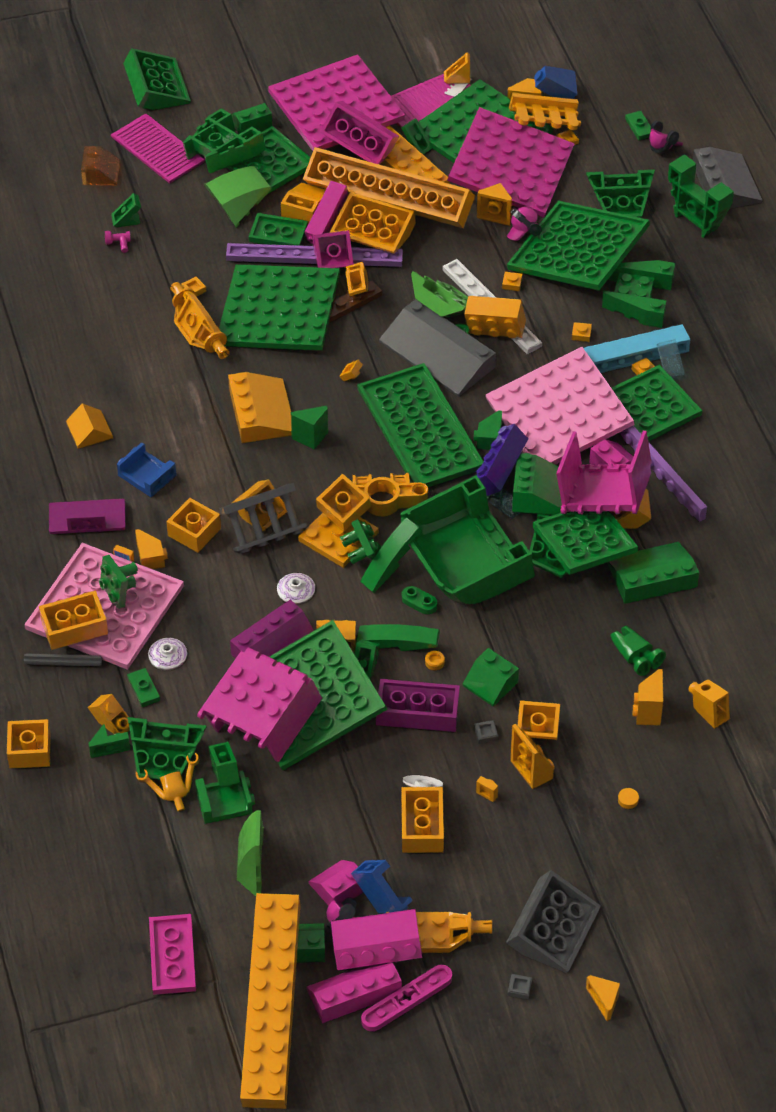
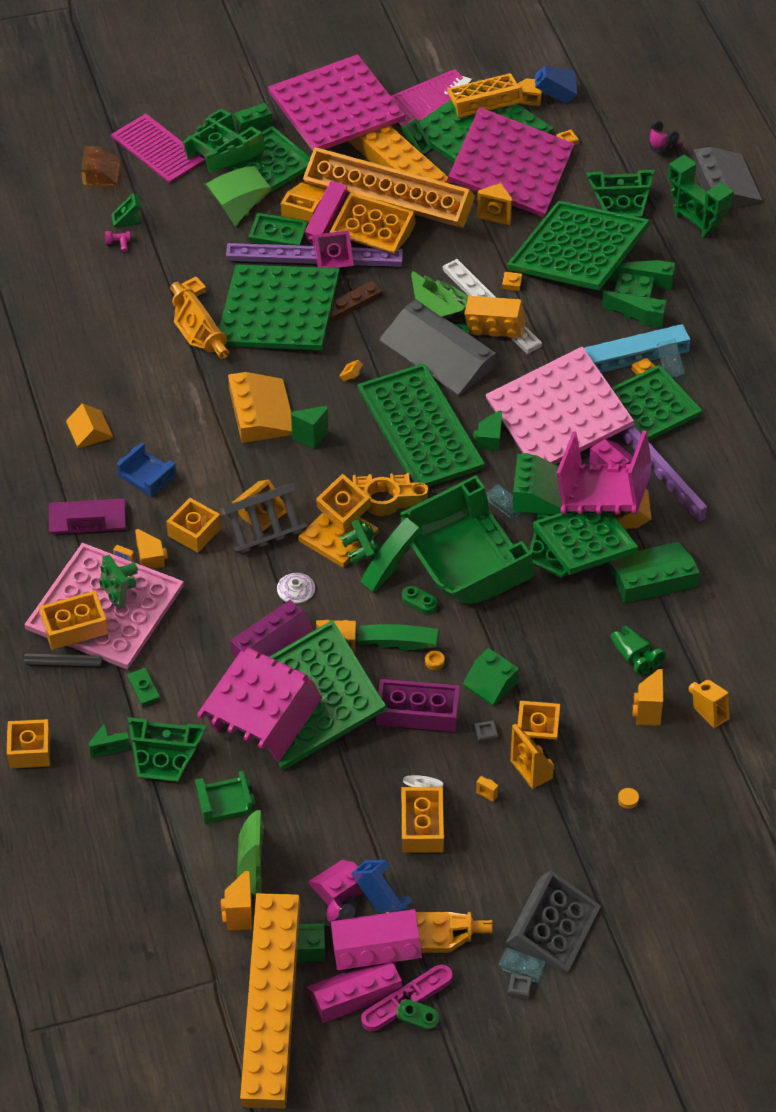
light orange slope [87,694,130,734] -> none
green slope [123,48,191,110] -> none
light orange piece [136,753,199,812] -> none
dish [148,638,187,670] -> none
dark pink plate [149,914,196,995] -> none
green brick [209,742,240,787] -> none
dark pink slope [320,101,399,165] -> none
light orange slope [346,262,368,296] -> none
green slope [355,640,380,681] -> none
light orange slope [444,52,470,84] -> none
dark purple slope [477,423,529,496] -> none
dark pink cap [507,207,542,241] -> none
light orange fence [509,93,581,130] -> none
light orange plate [572,322,592,342] -> none
light orange slope [586,975,620,1021] -> none
green plate [625,111,651,141] -> none
none -> light orange slope [221,871,252,931]
none -> green plate [396,1000,439,1030]
none -> light orange fence [447,73,523,118]
none -> clear light blue plate [498,947,546,983]

